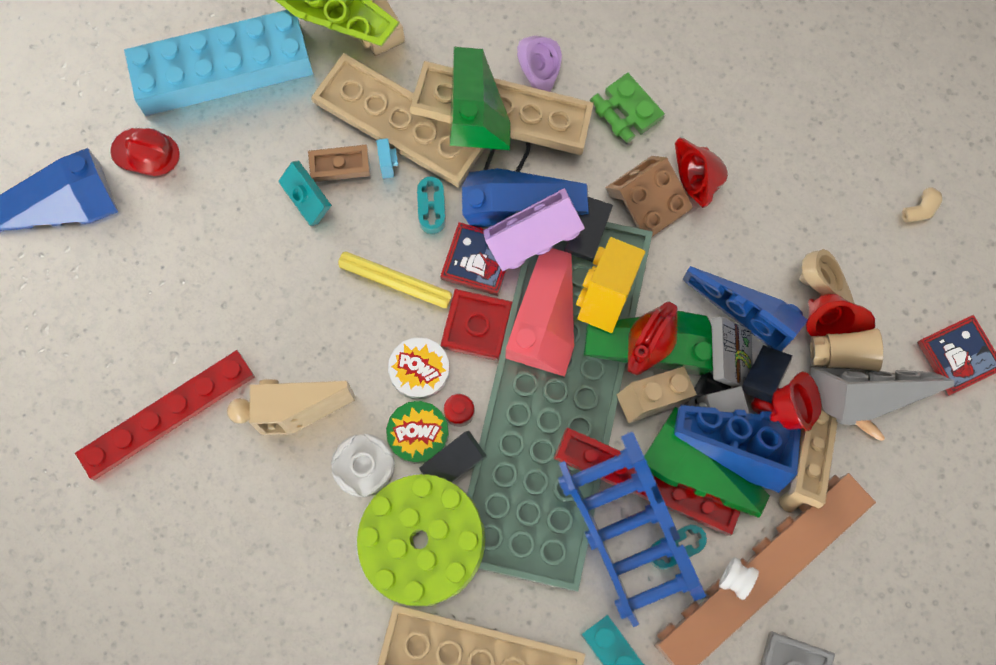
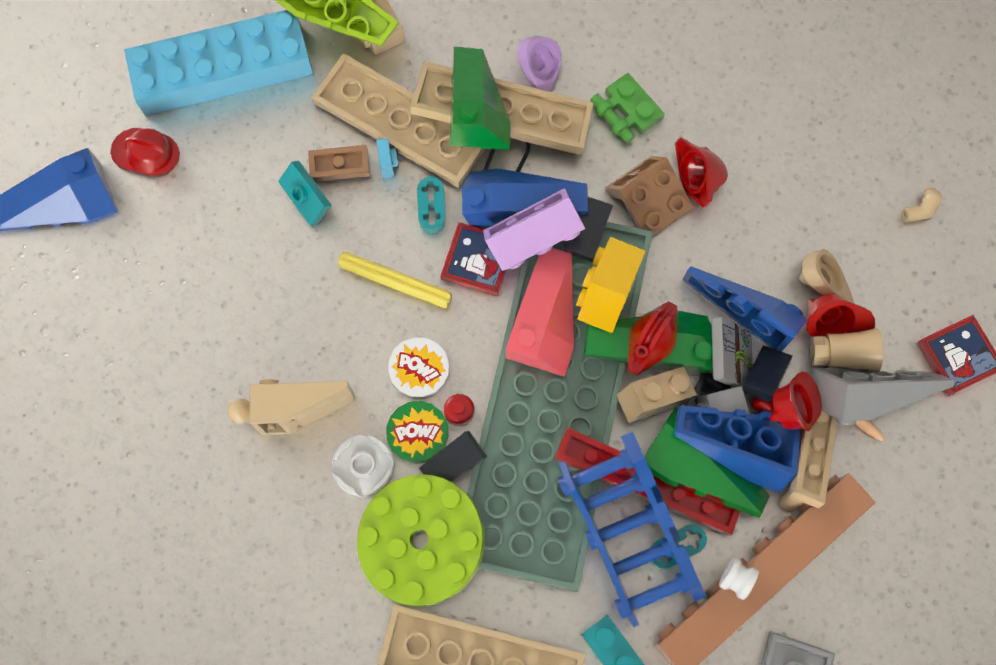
red plate [75,350,255,480] -> none
red tile [440,289,513,362] -> none

